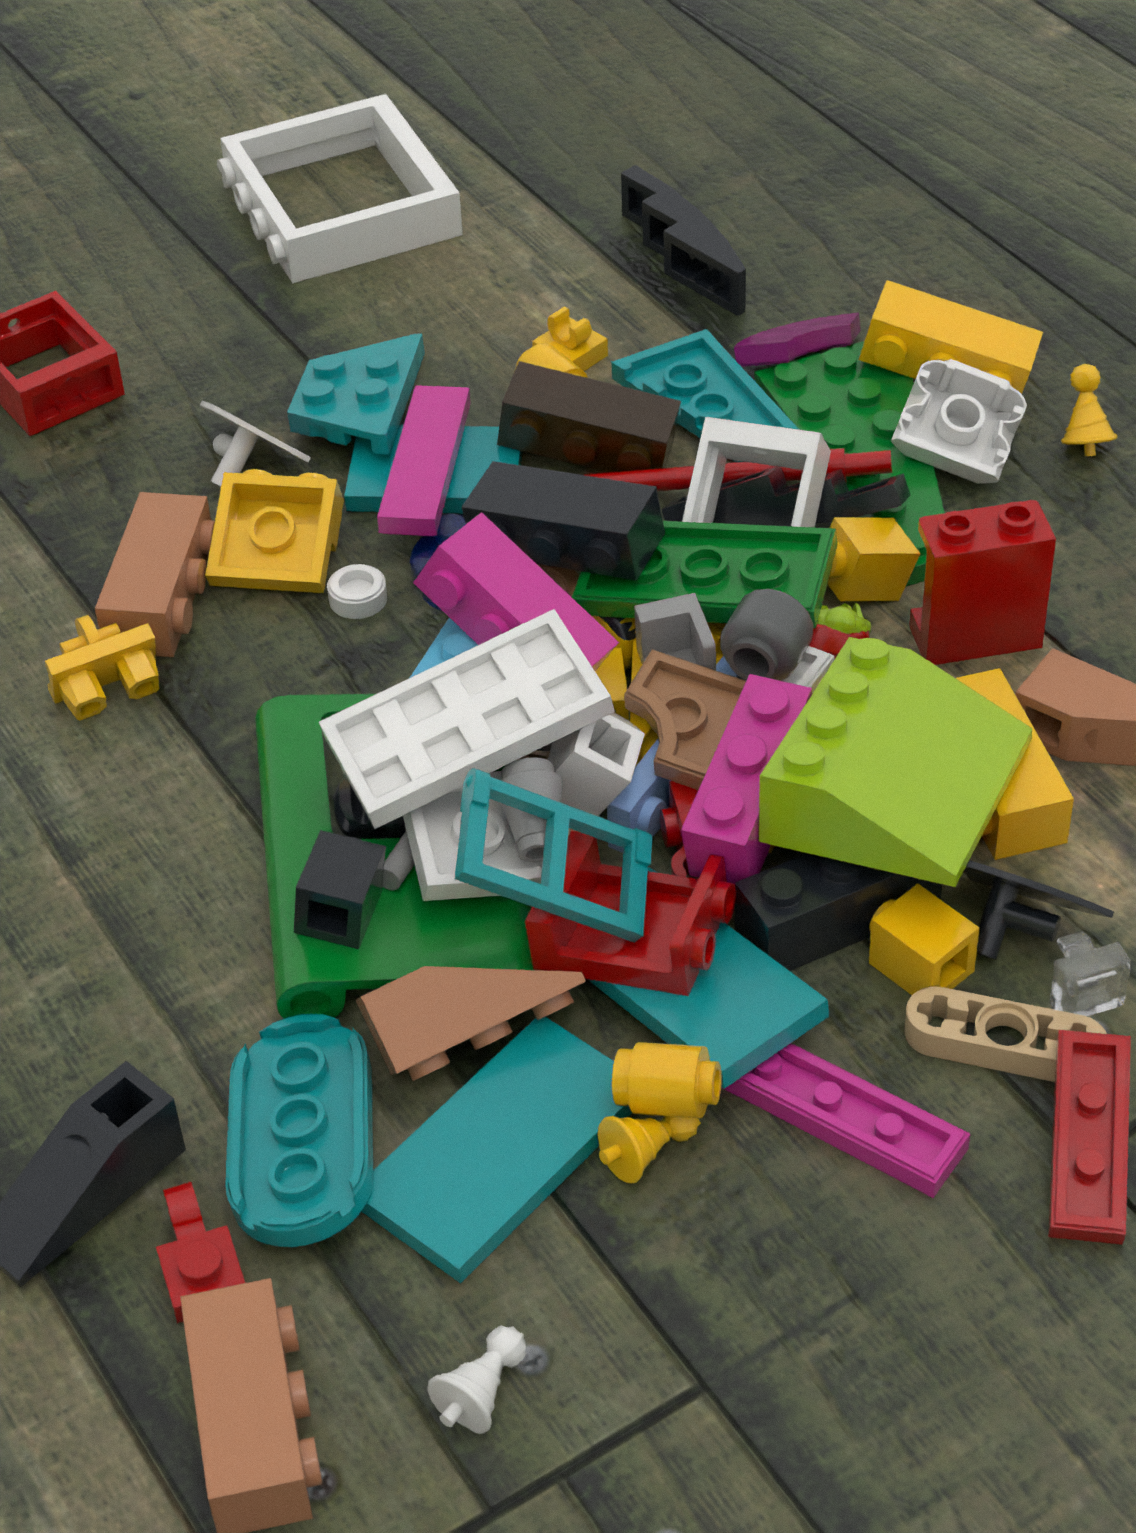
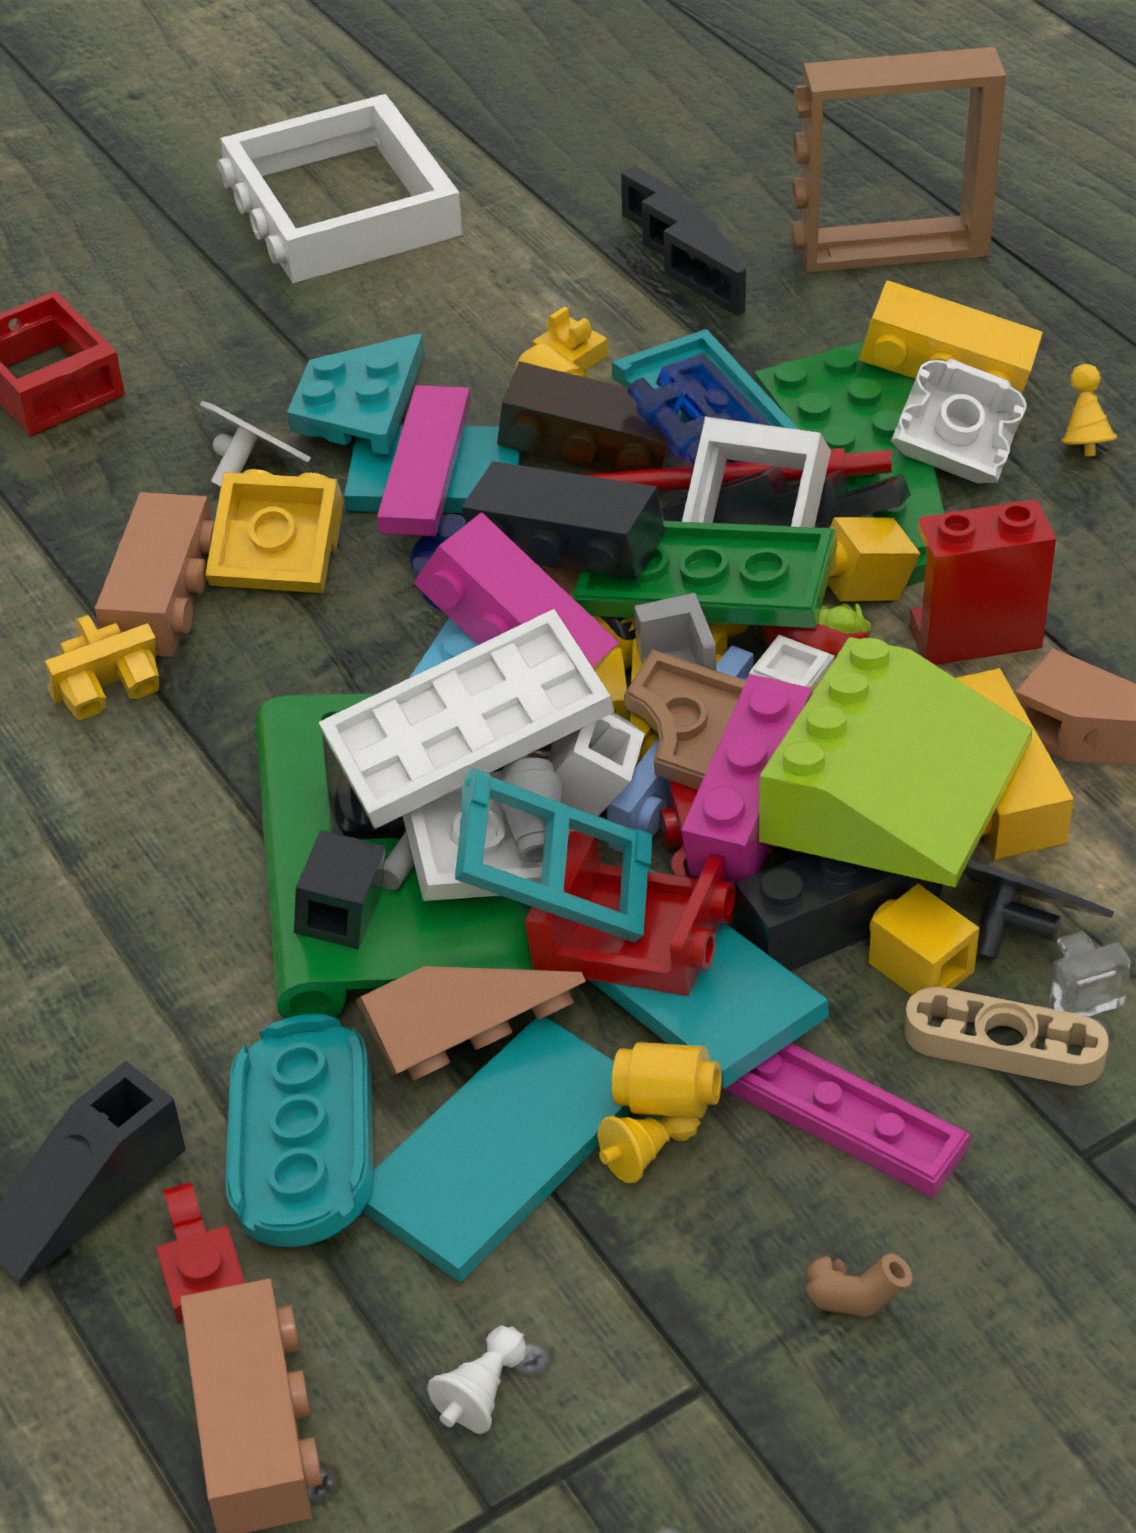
white tile [327,564,387,619] -> none
dark grey head [720,589,813,681] -> none
magenta tile [734,313,861,367] -> none
red tile [1048,1030,1131,1245] -> none
none -> clear blue plate [627,353,772,466]
none -> medium nougat window [790,47,1006,273]
none -> medium nougat arm [806,1253,913,1317]

